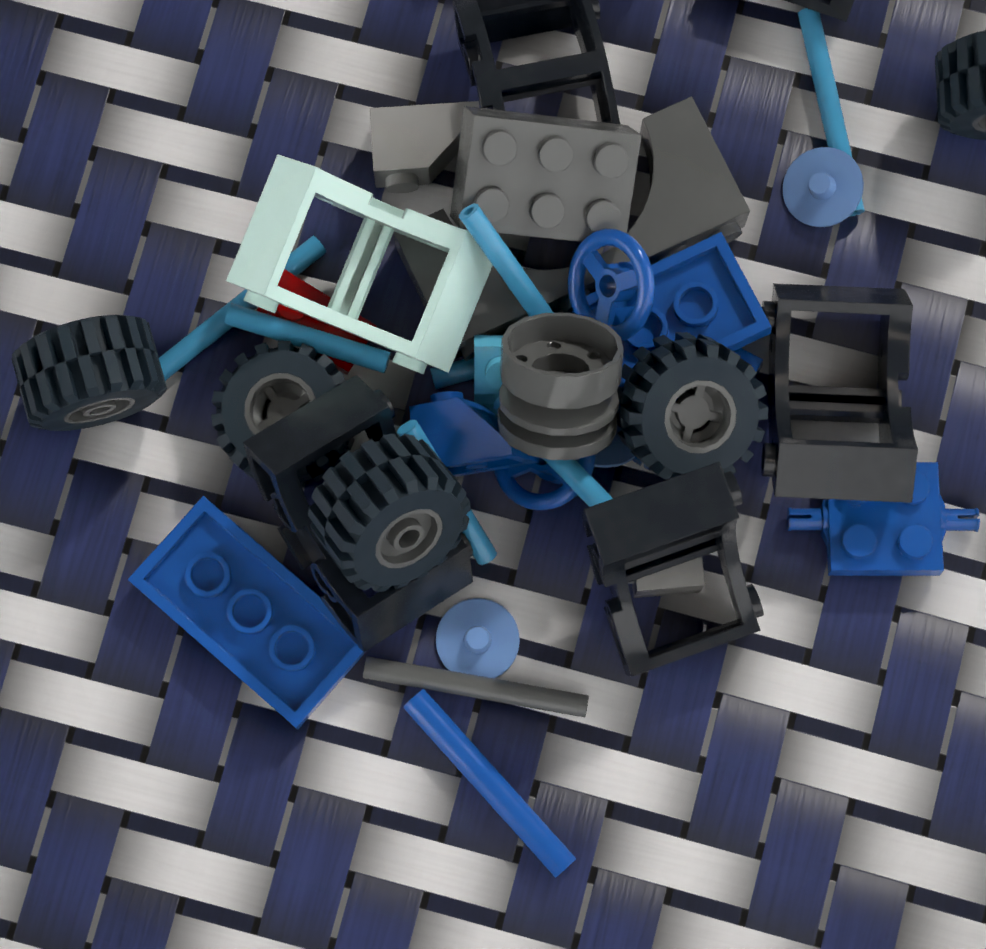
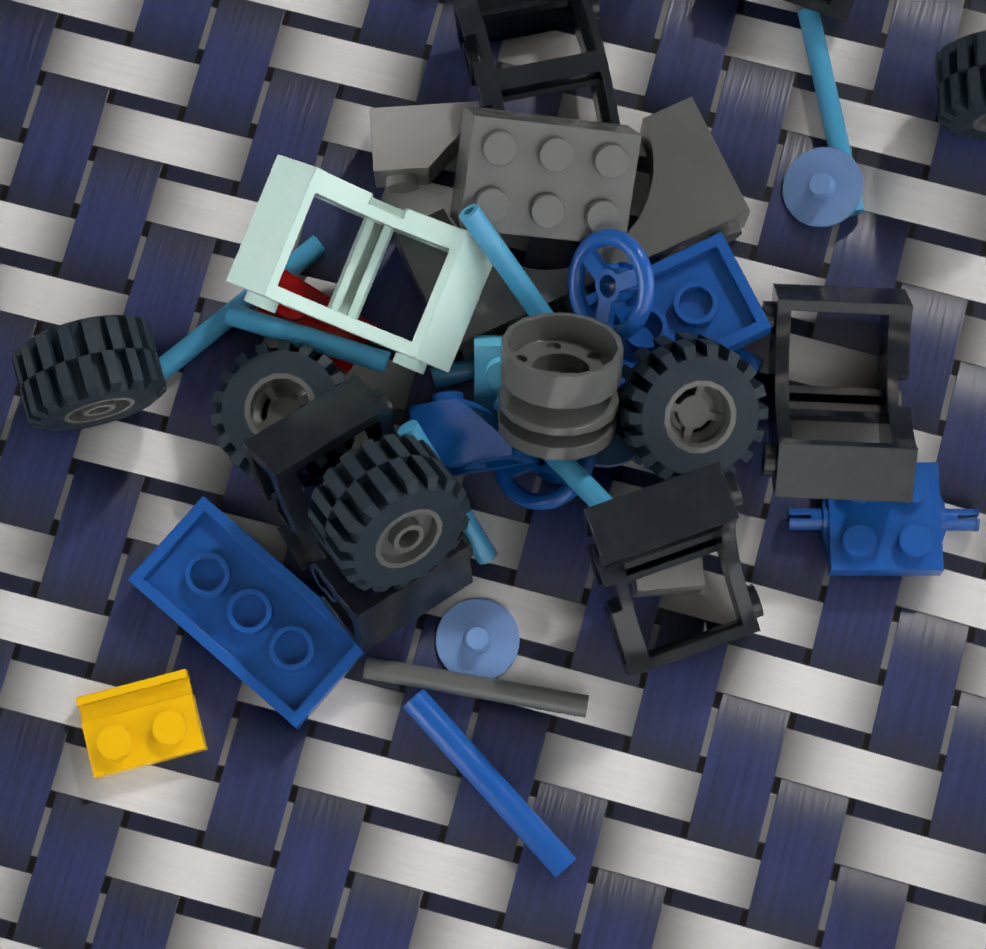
none -> yellow plate [75,669,208,779]

